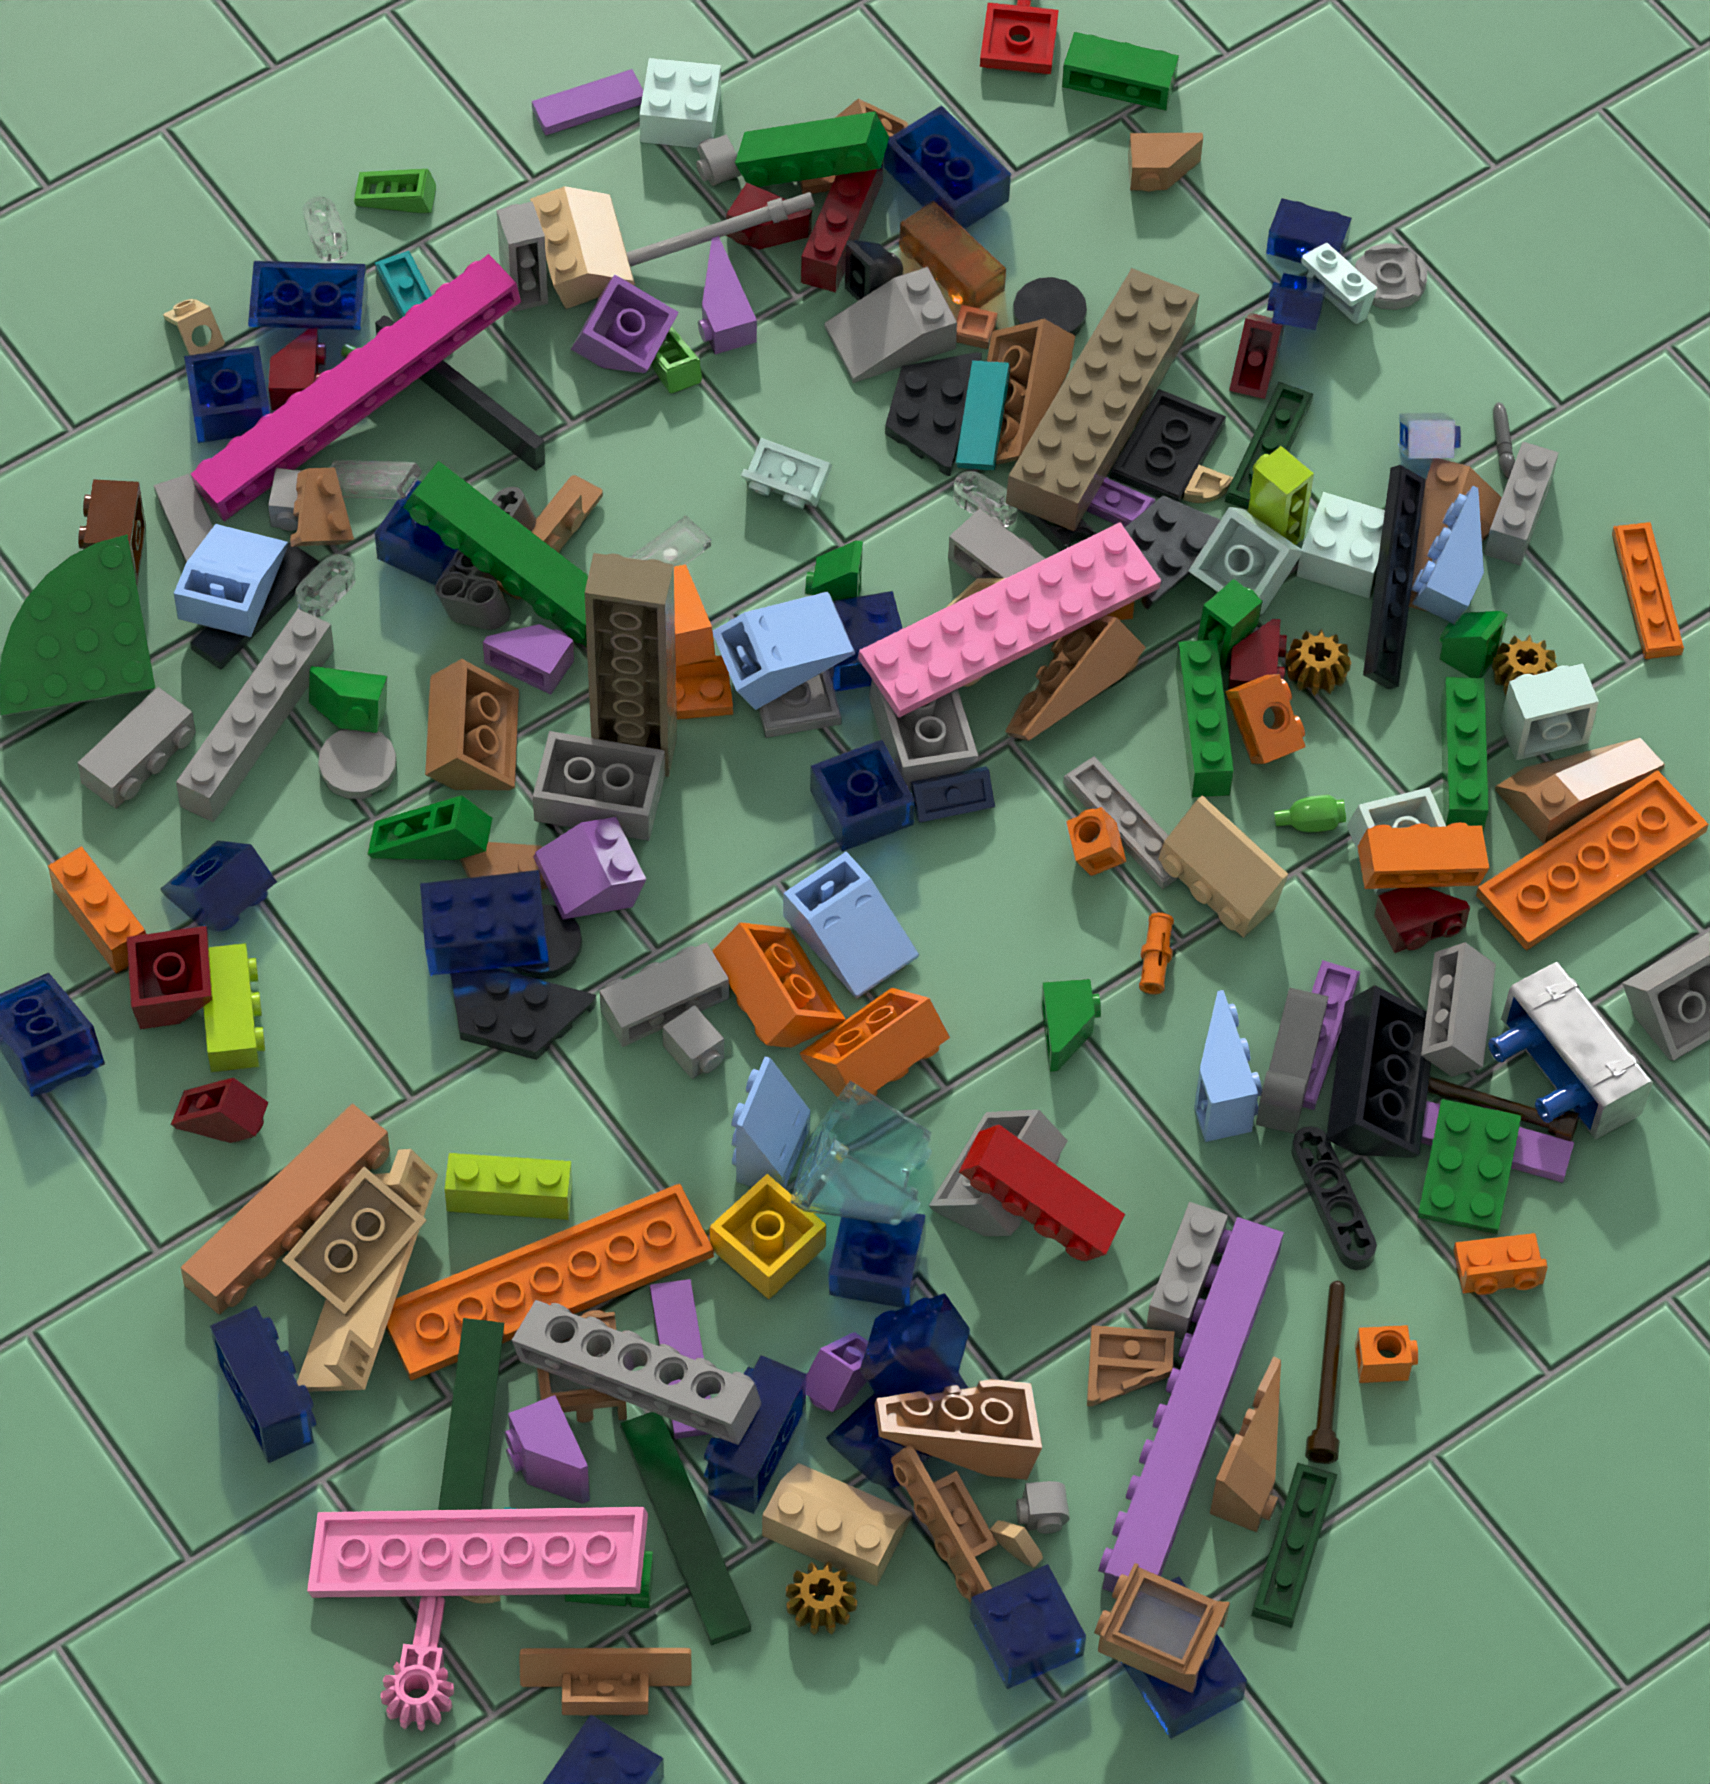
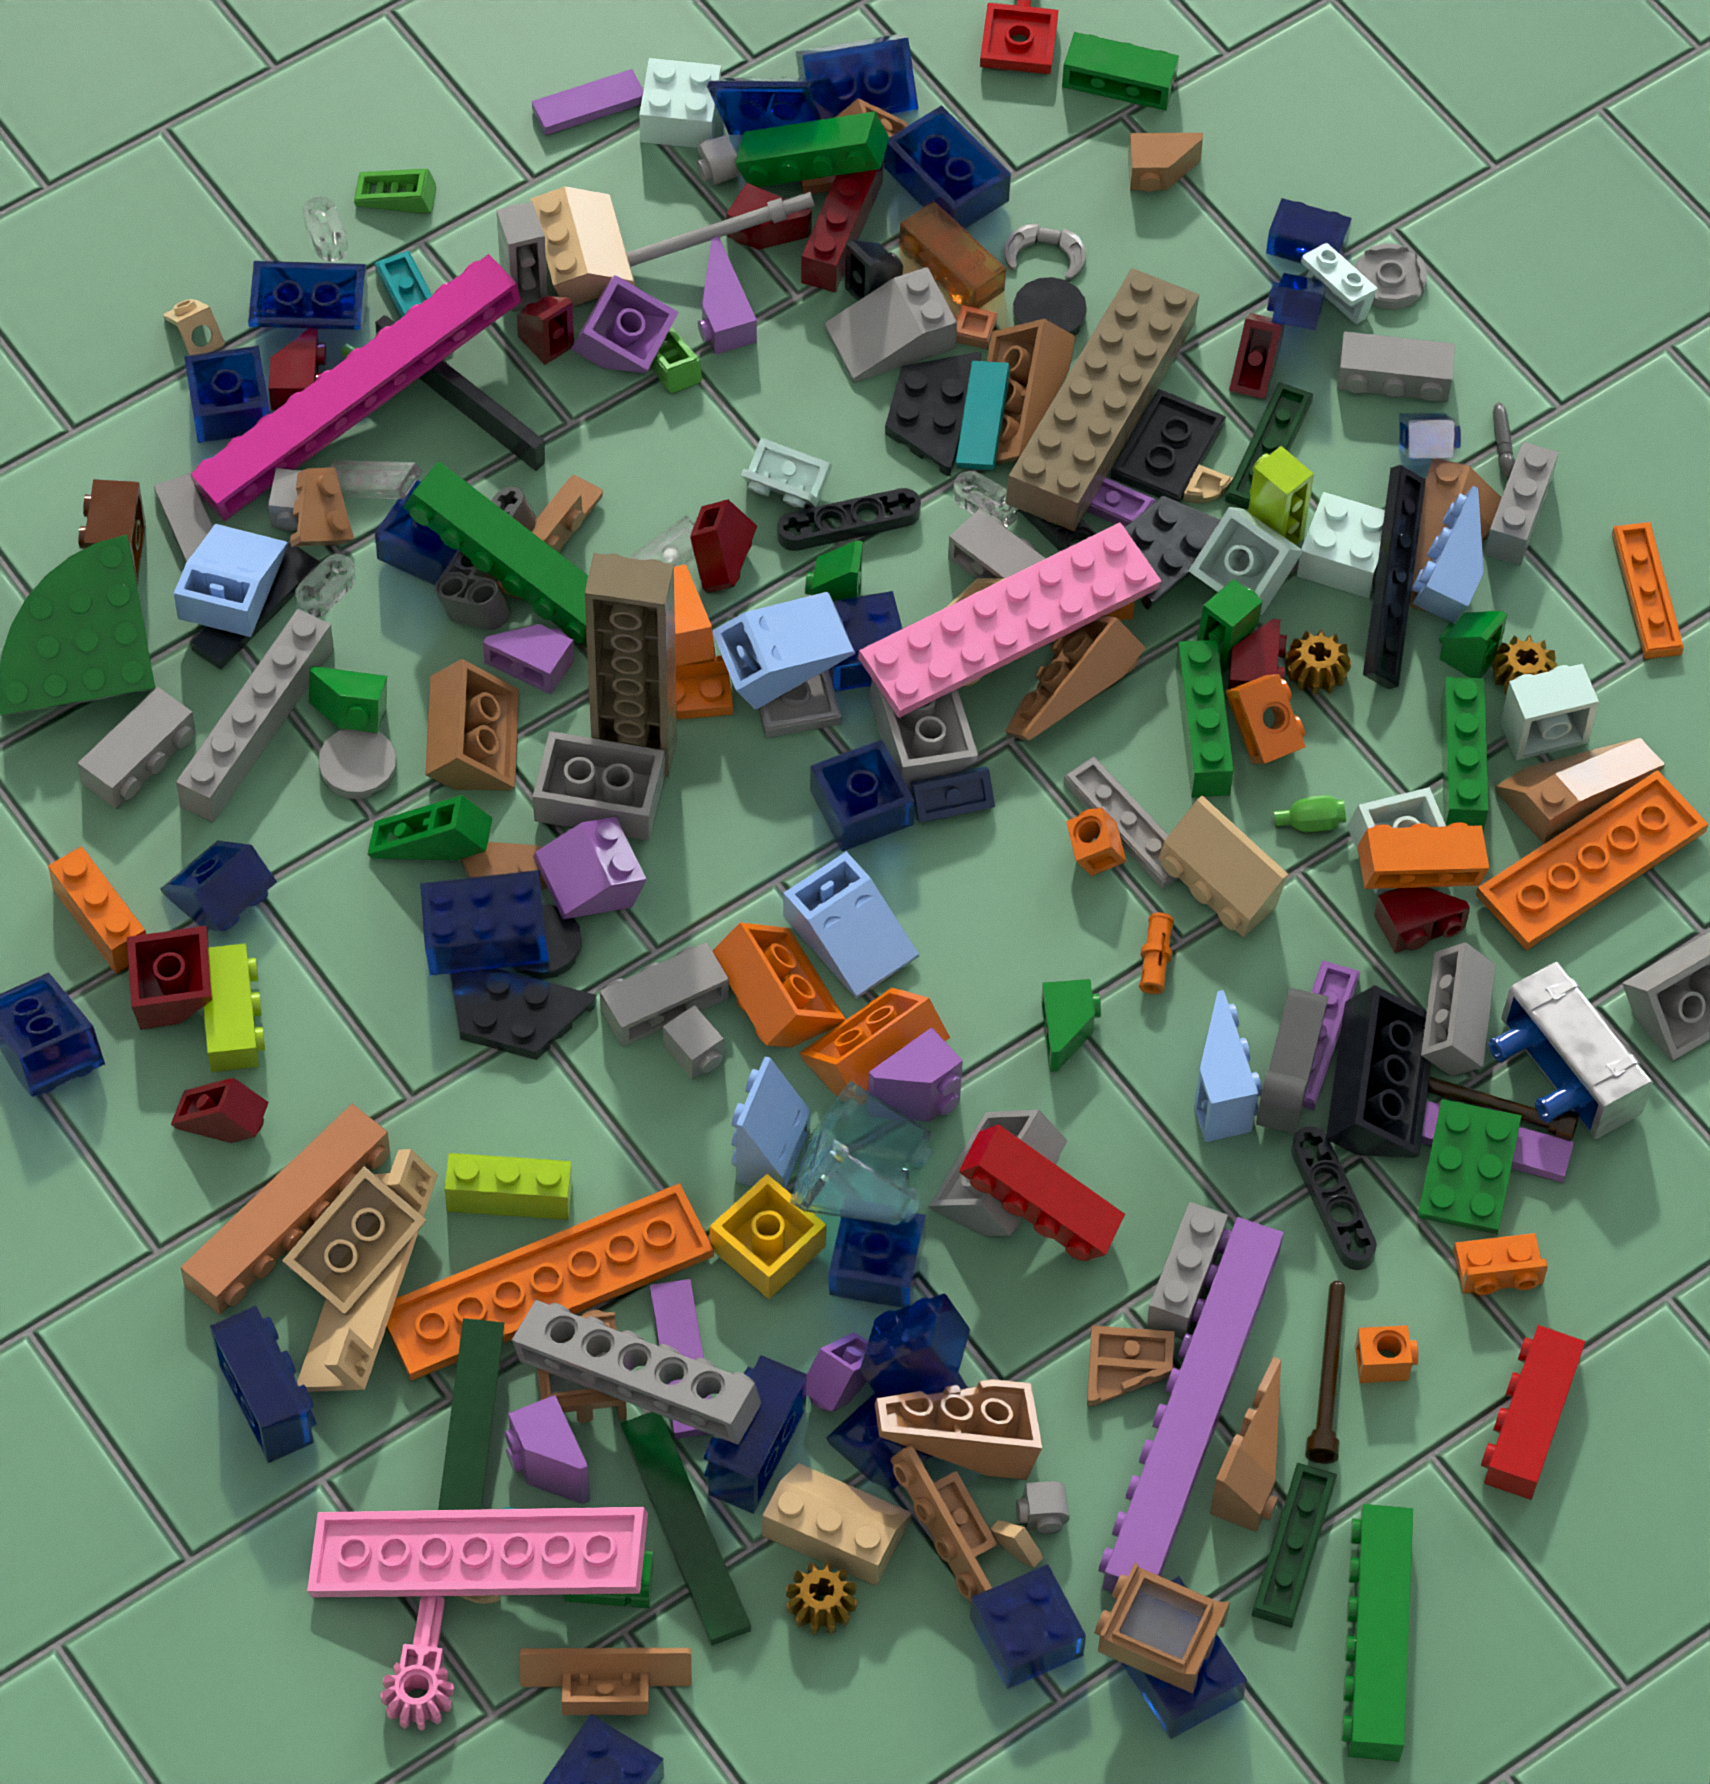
none -> dark red slope [517,296,574,365]
none -> dark red slope [690,499,757,593]
none -> clear blue slope [707,77,840,135]
none -> black beam [777,488,921,551]
none -> clear blue slope [795,34,919,121]
none -> medium lavender slope [867,1027,963,1122]
none -> light grey piece [1005,224,1086,280]
none -> light grey brick [1337,332,1455,402]
none -> green brick [1341,1504,1413,1762]
none -> red brick [1481,1325,1585,1500]

